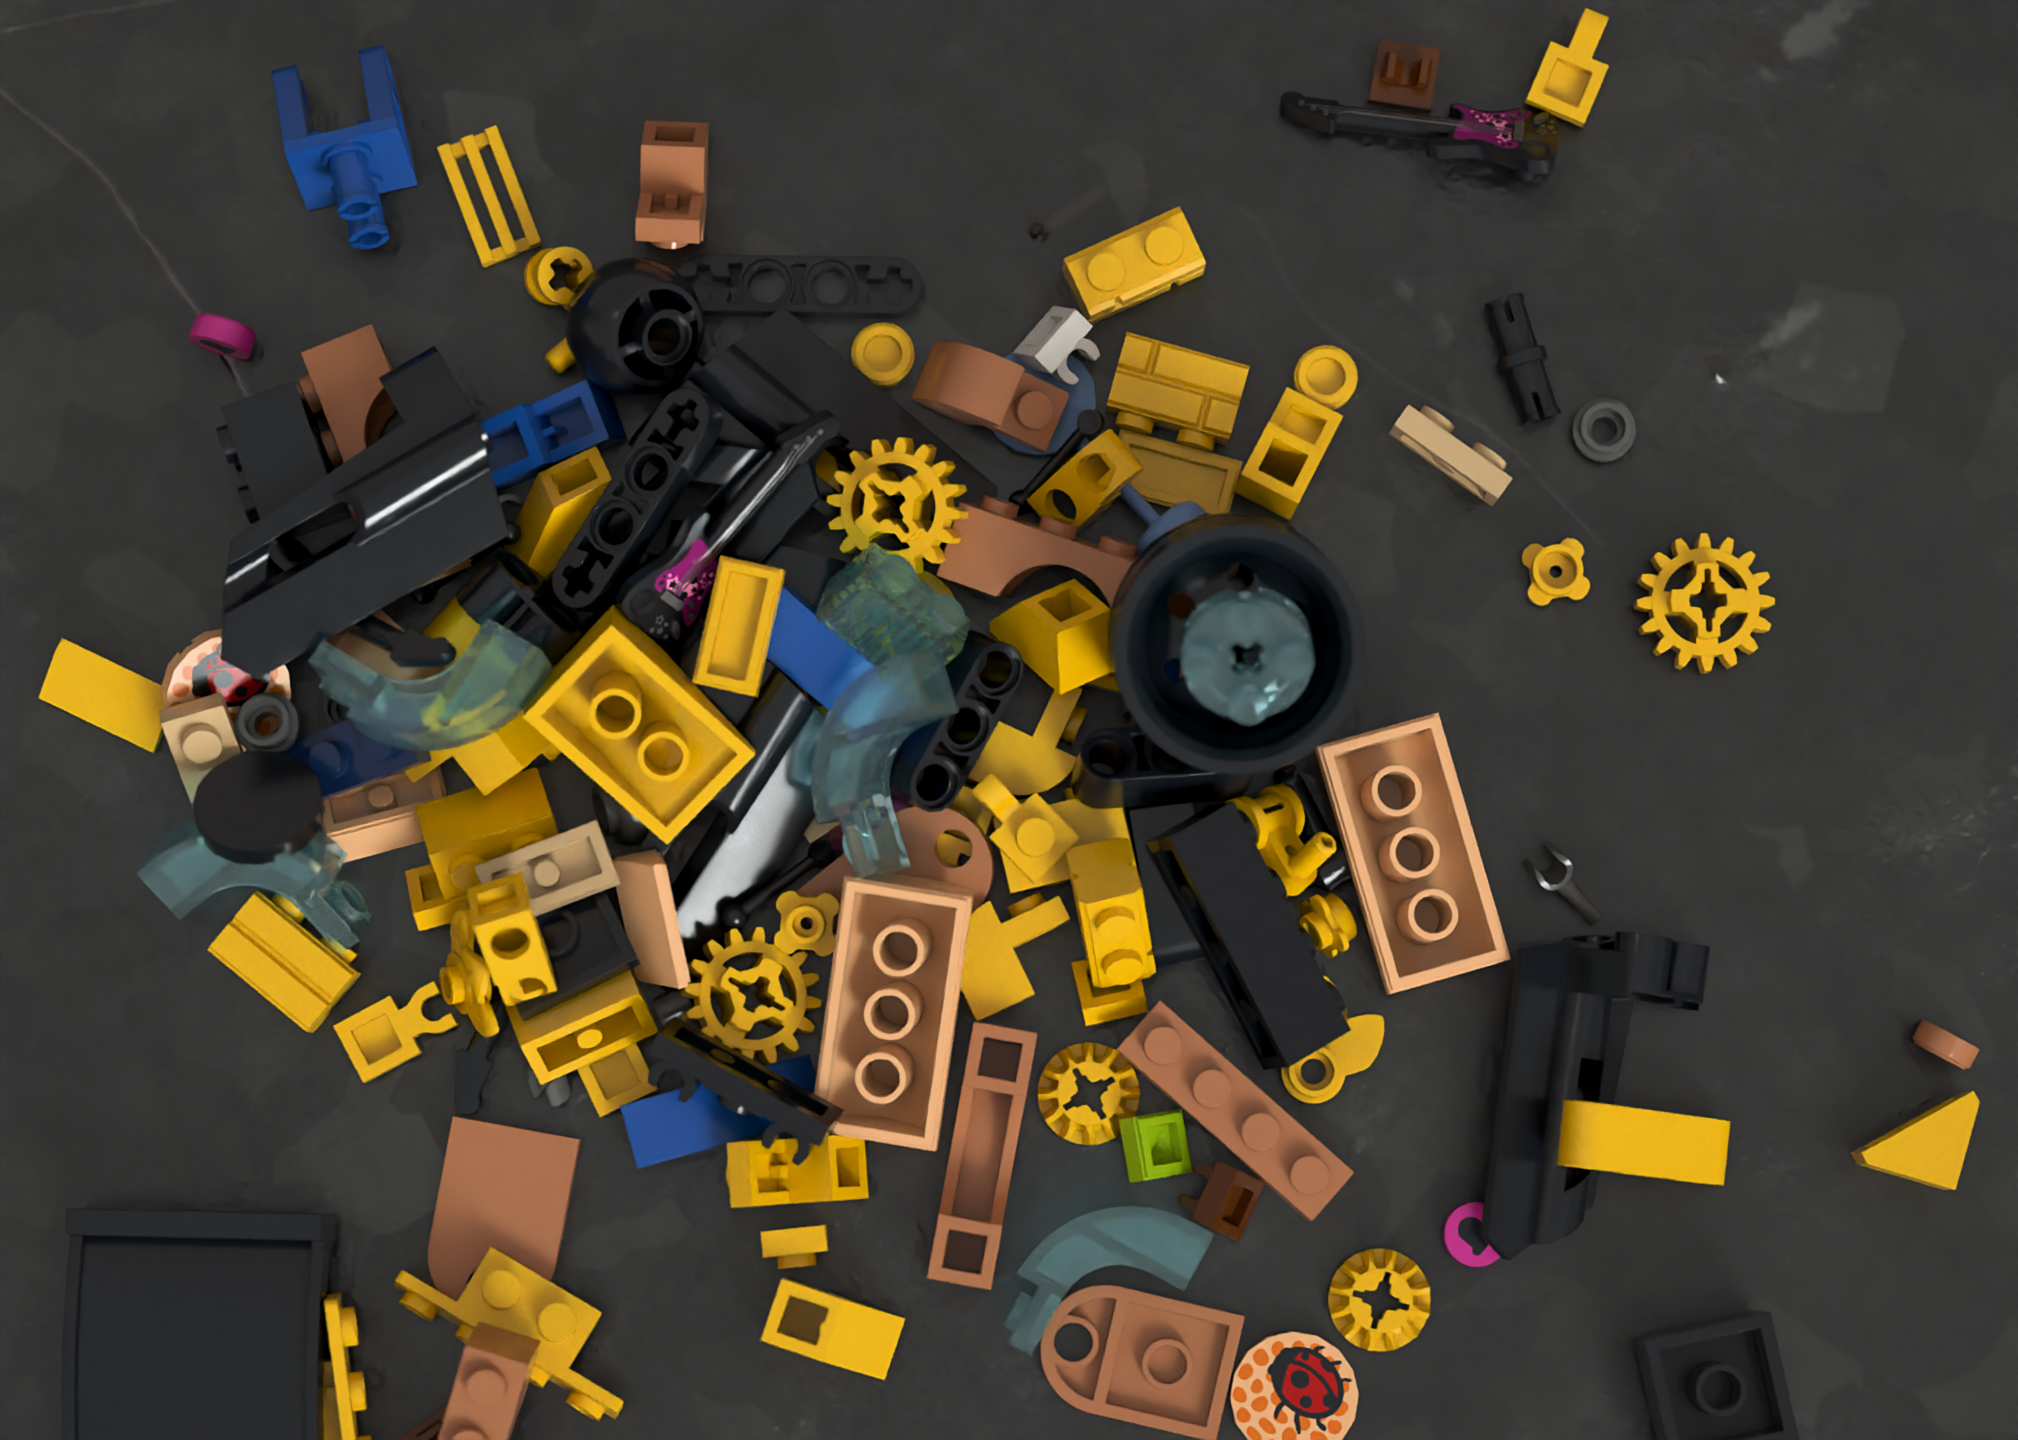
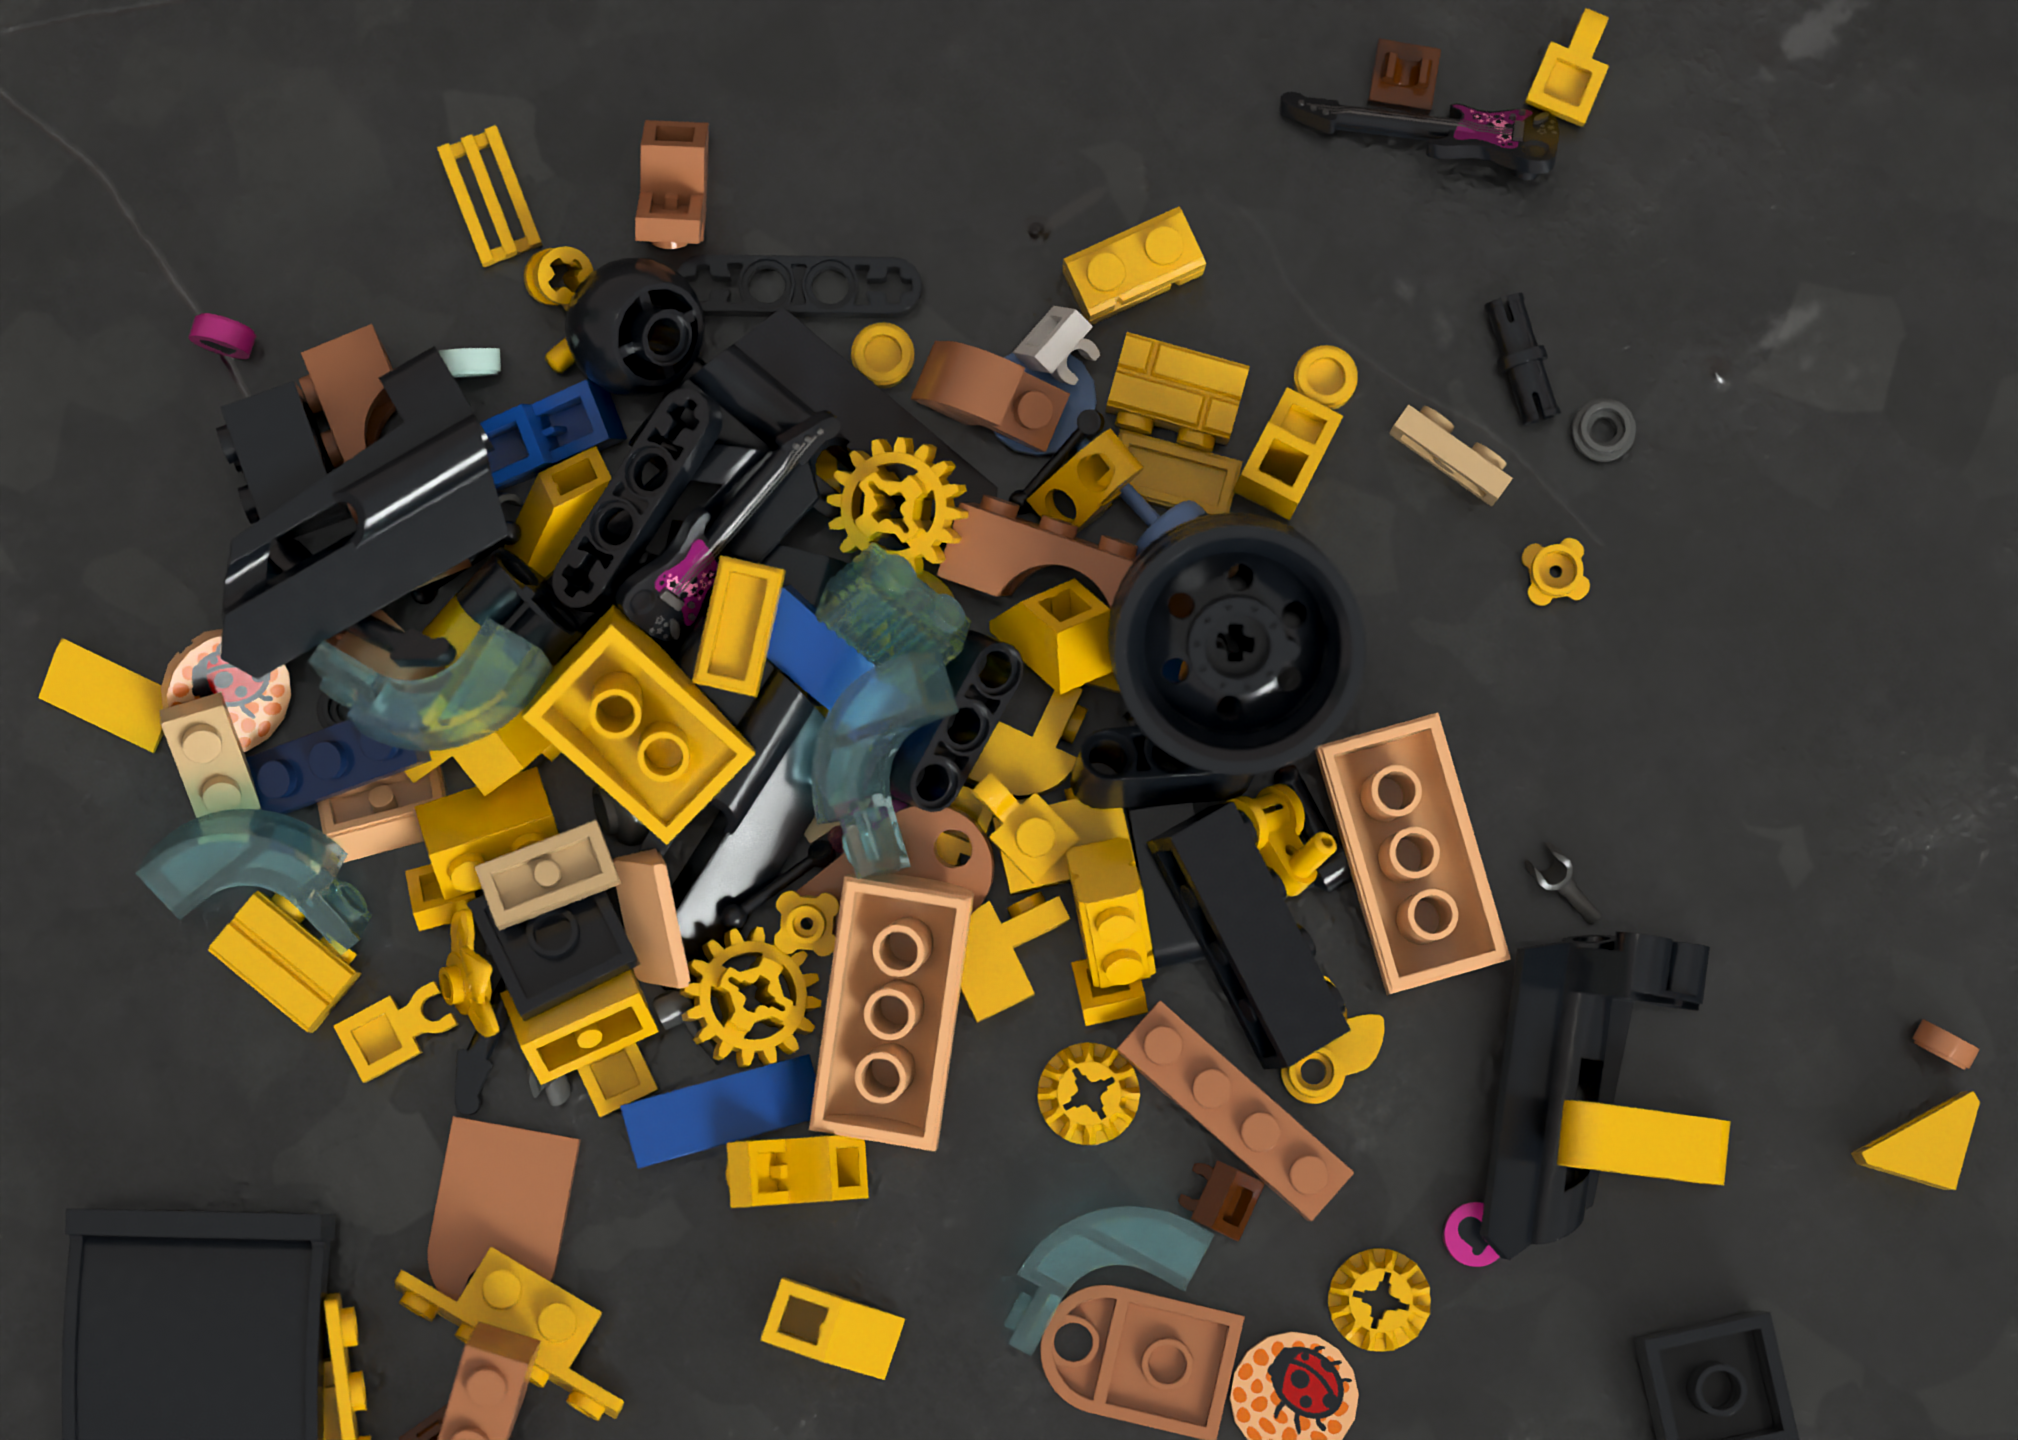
black tile [192,750,325,865] -> none
dark grey plate [235,693,300,752] -> none
blue piece [272,44,418,250] -> none
yellow leg [466,872,557,1006] -> none
black plate [648,1017,844,1165] -> none
yellow plate [760,1225,829,1269] -> none
nougat arch [927,1022,1038,1290] -> none
lime tile [1119,1109,1193,1183] -> none
clear light blue plate [1181,589,1314,725] -> none
yellow plate [1298,893,1357,958] -> none
yellow gear [1633,533,1775,674] -> none
none -> light aqua tile [438,348,501,378]

